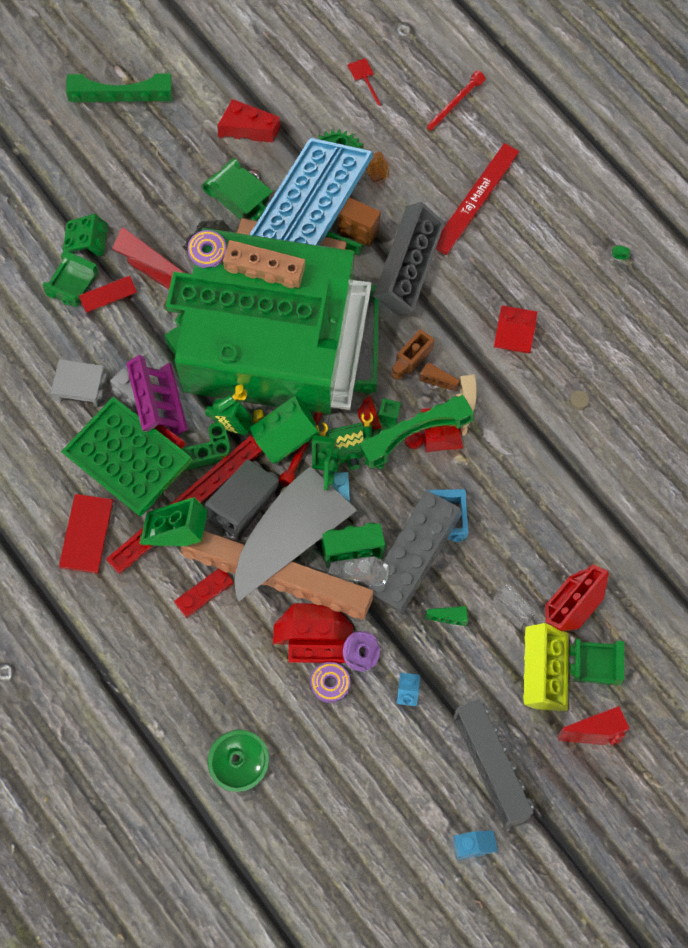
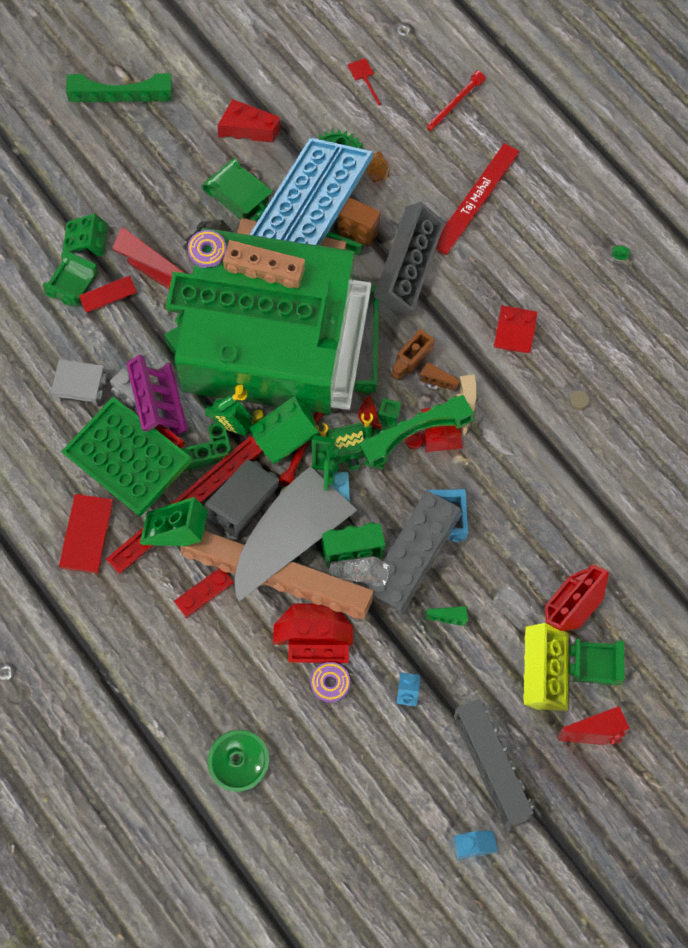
medium lavender tile [343,631,380,672] -> none

